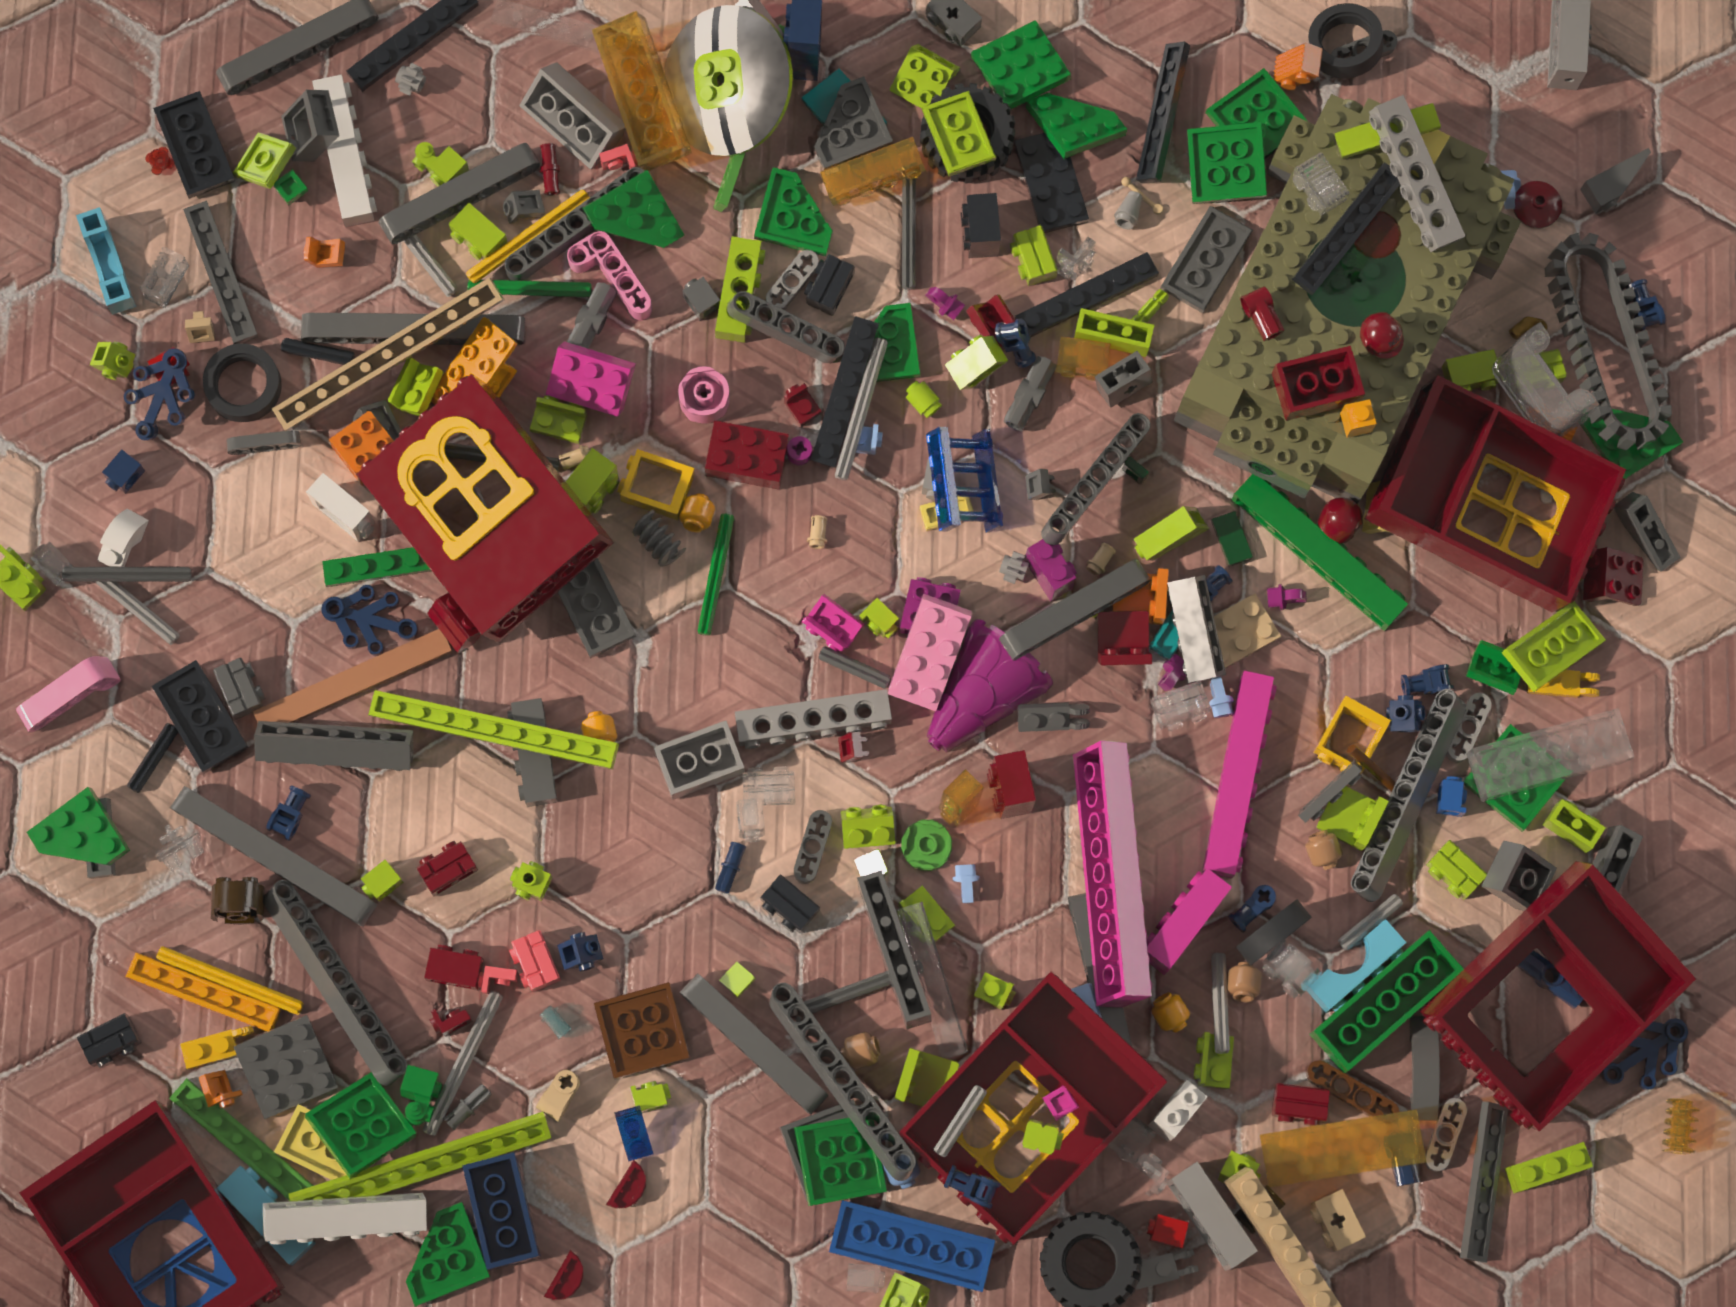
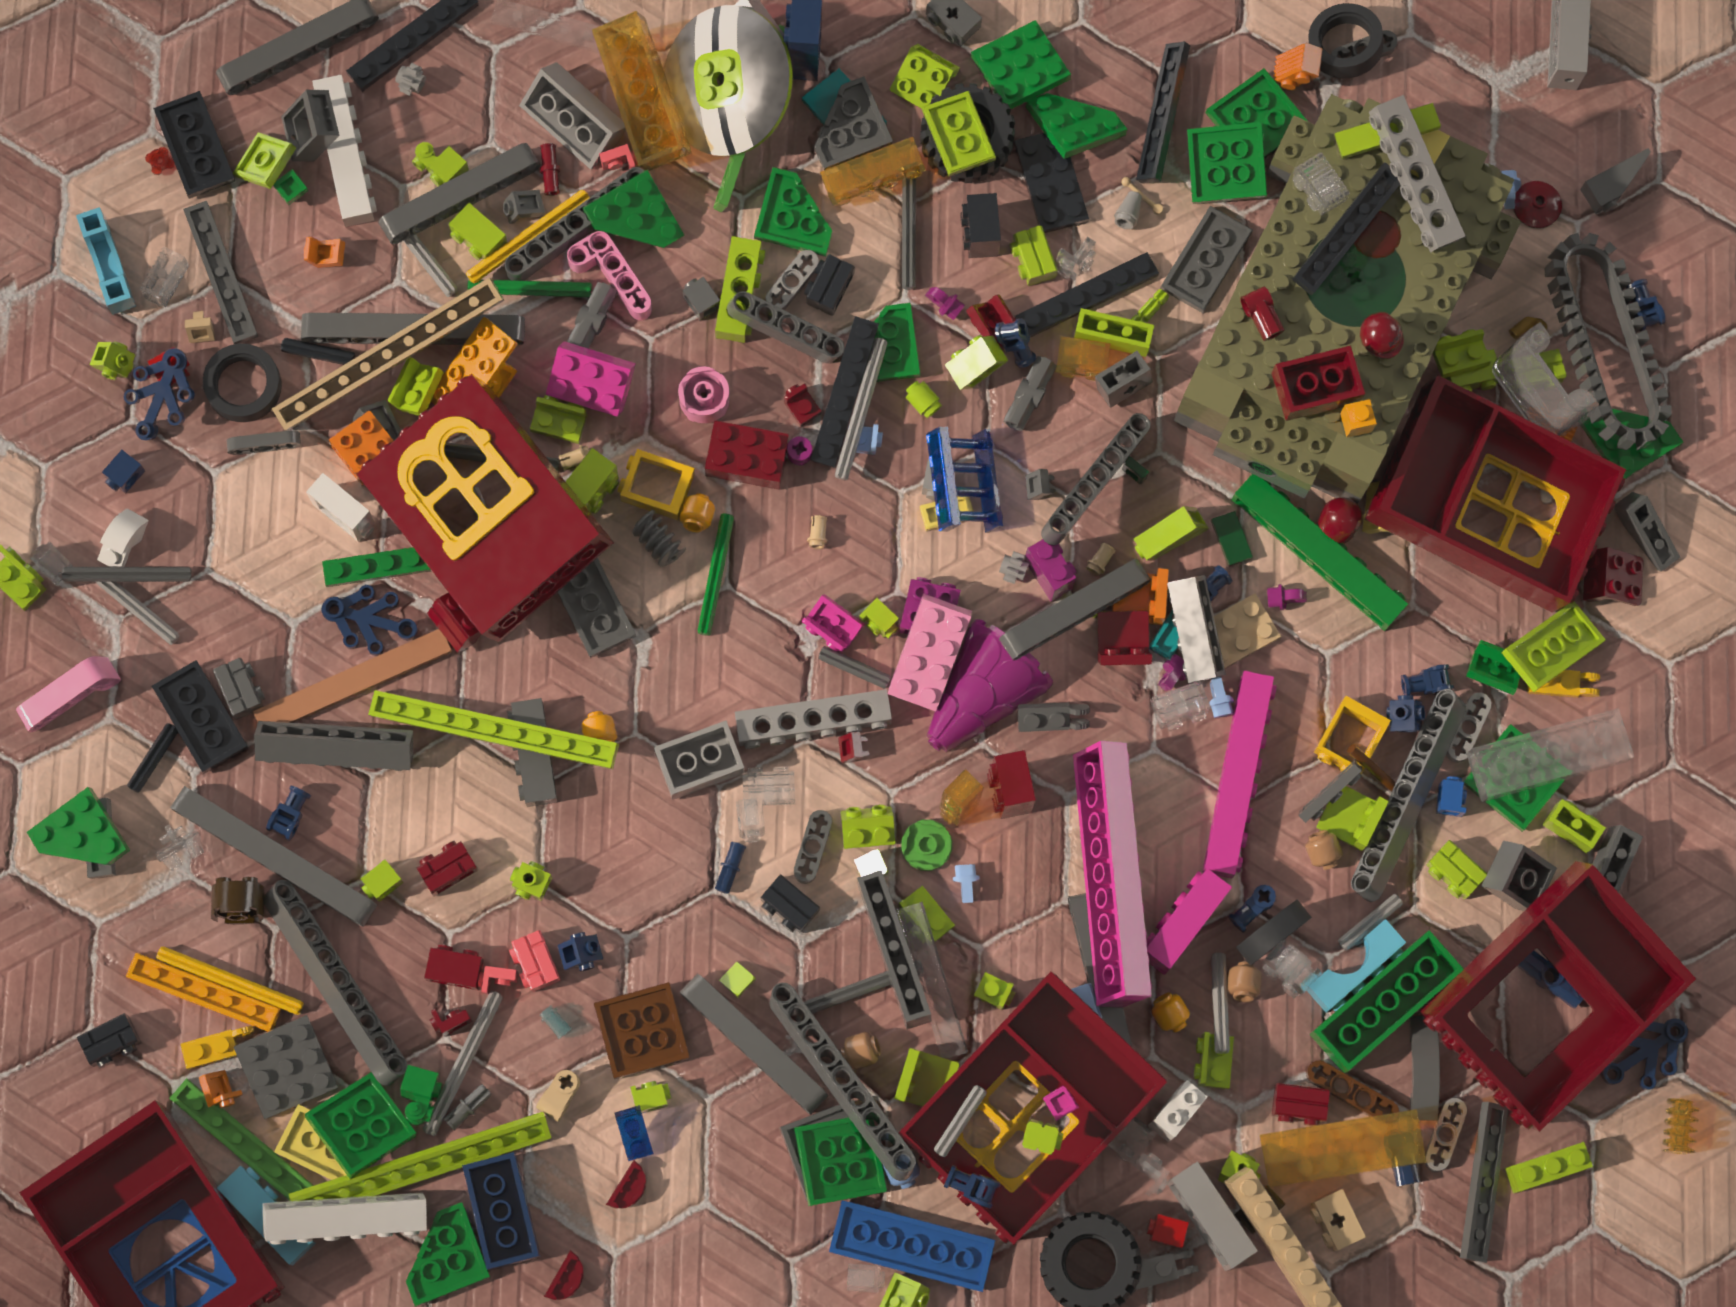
none -> lime bracket [1433,329,1491,378]

